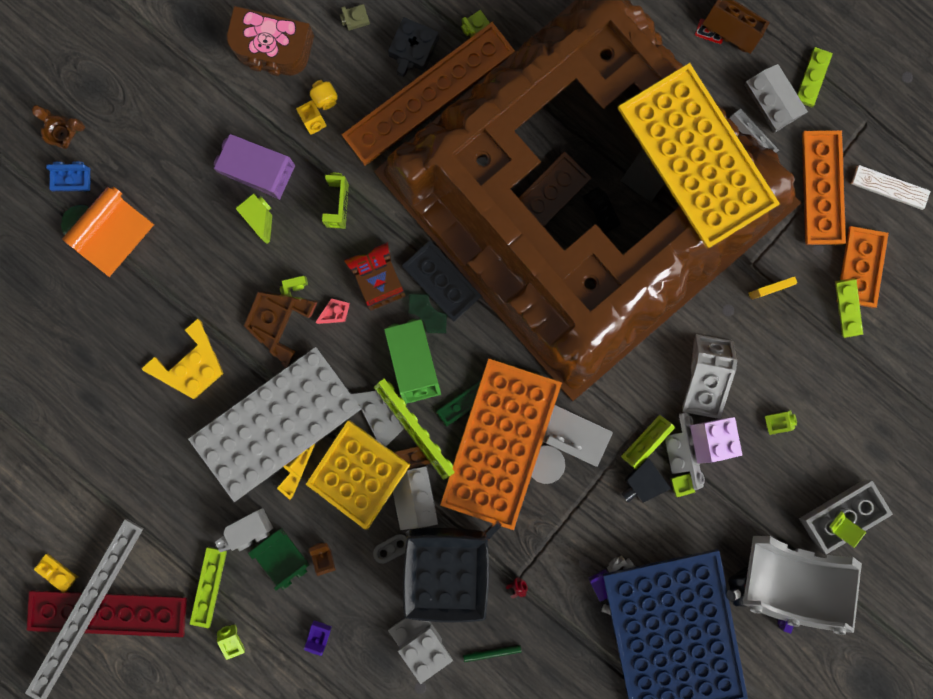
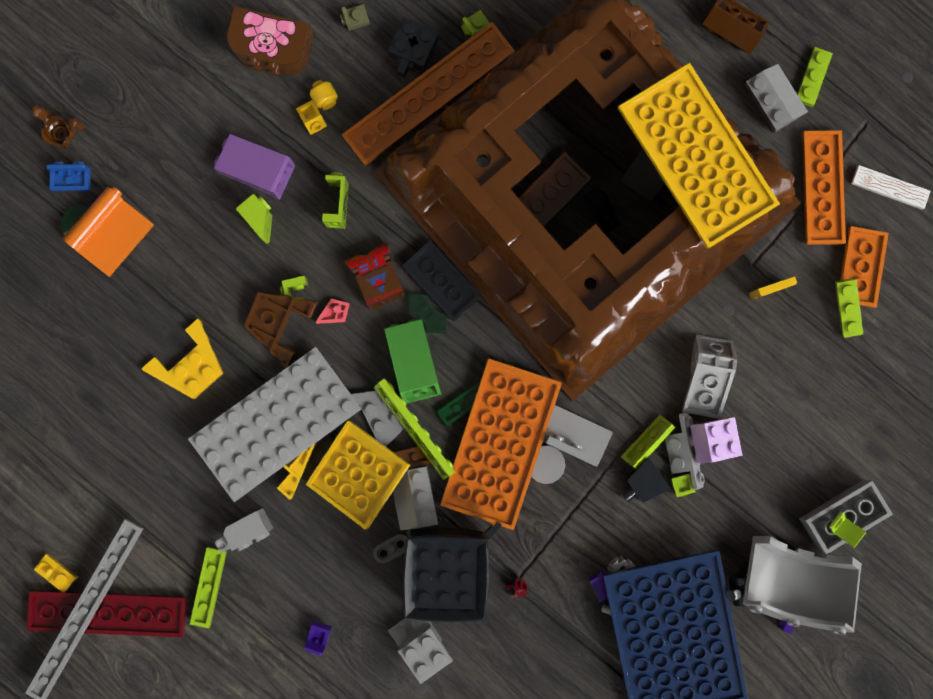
lime bracket [217,624,245,660] -> none
dark green panel [248,528,310,591] -> none
reddish brown bracket [308,543,336,576] -> none
dark green bar [463,645,522,663] -> none
sticker [695,19,723,44] -> none
light grey plate [730,109,779,152] -> none
lime bracket [765,410,797,435] -> none

